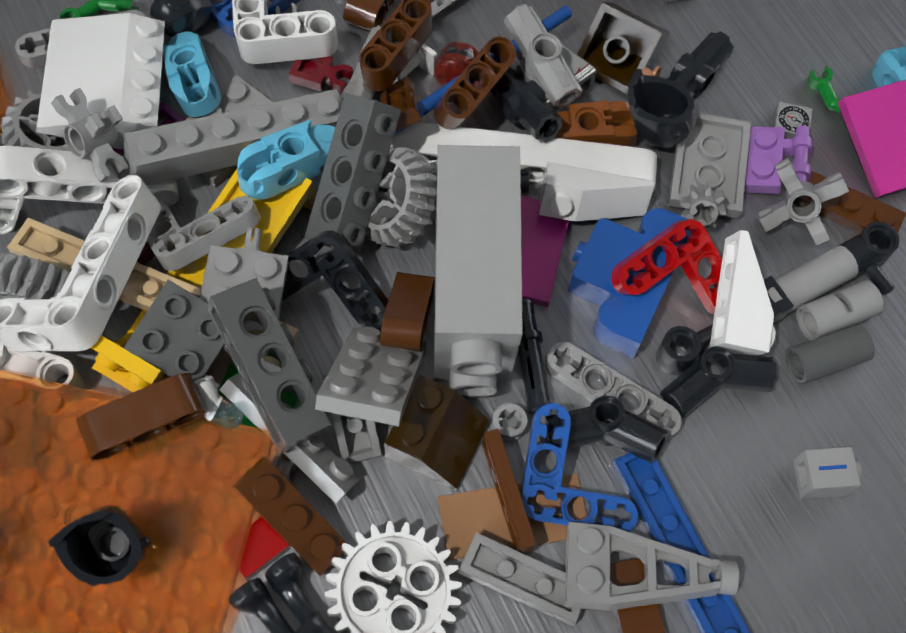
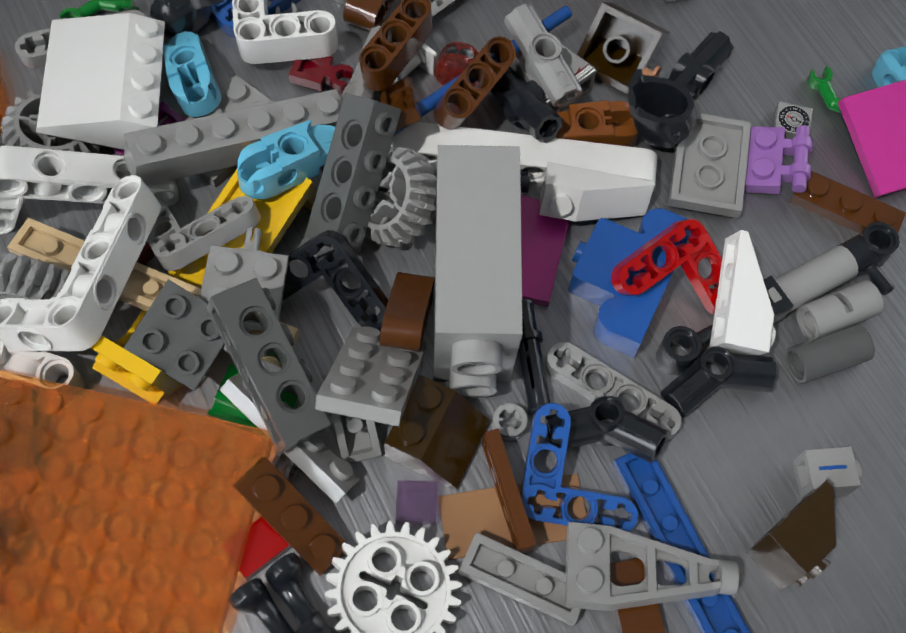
black helmet [48,505,152,586] -> none
light grey pin [51,88,129,182] -> none
reddish brown beam [76,373,206,461] -> none
arm [194,376,243,429] -> none
light grey gear [680,181,727,227] -> none
light grey pin [758,157,849,246] -> none
none -> clear purple tile [395,480,438,525]
none -> dark brown slope [746,480,836,590]

